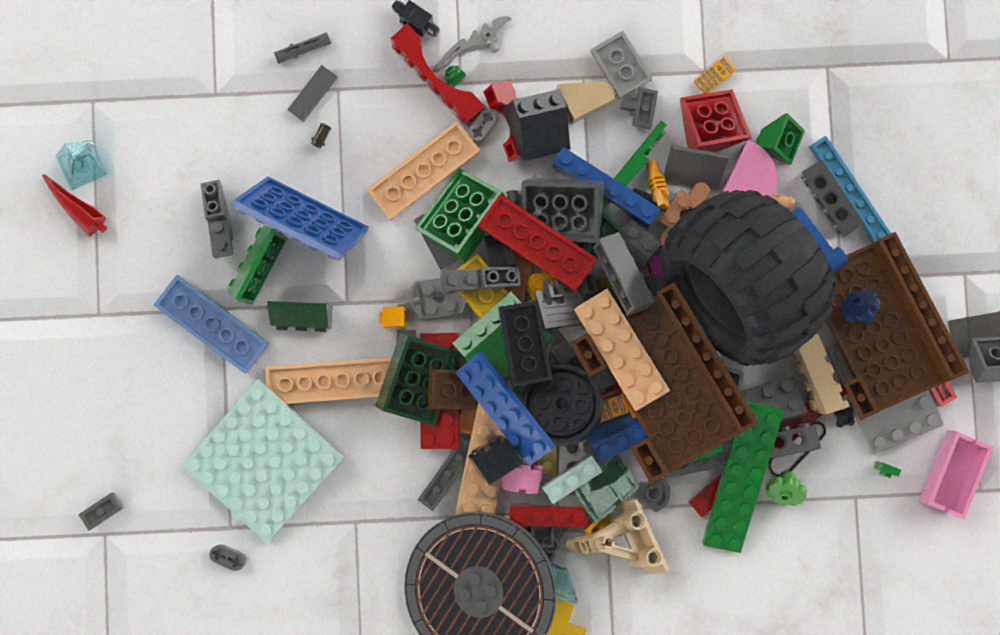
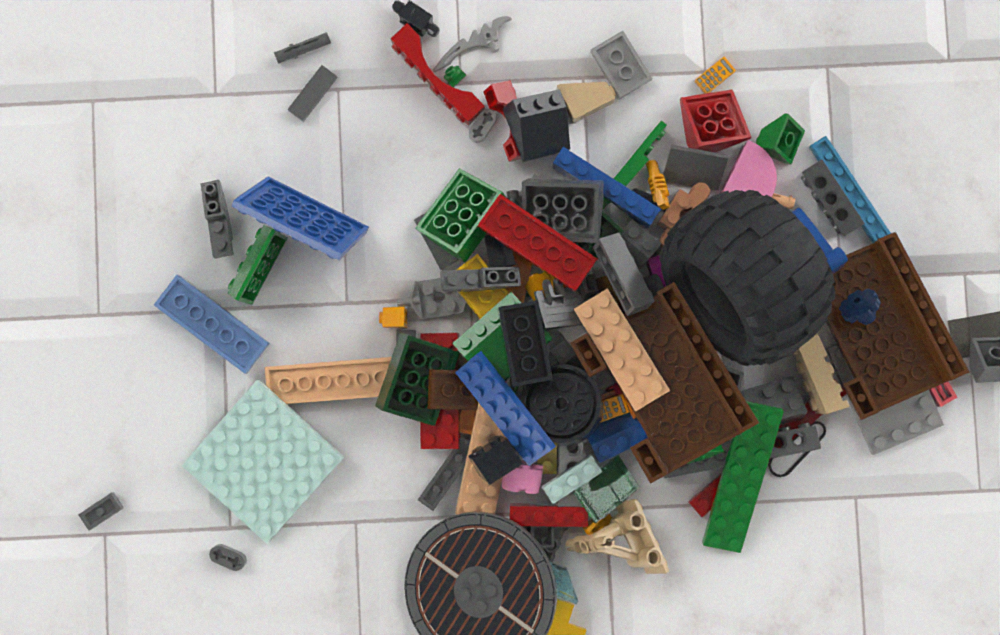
red piece [42,174,107,237] -> none
clear light blue slope [56,140,107,190] -> none
dark green slope [267,301,333,332] -> none
dark brown pin [311,123,332,149] -> none
light nougat plate [367,121,480,221] -> none
dark grey hinge [620,87,658,129] -> none
dark grey animal [638,477,671,512] -> none
bright green plant [765,471,807,506] -> none
black plate [834,407,855,428] -> none
green plate [874,461,901,478] -> none
bright pink piece [919,430,993,520] -> none

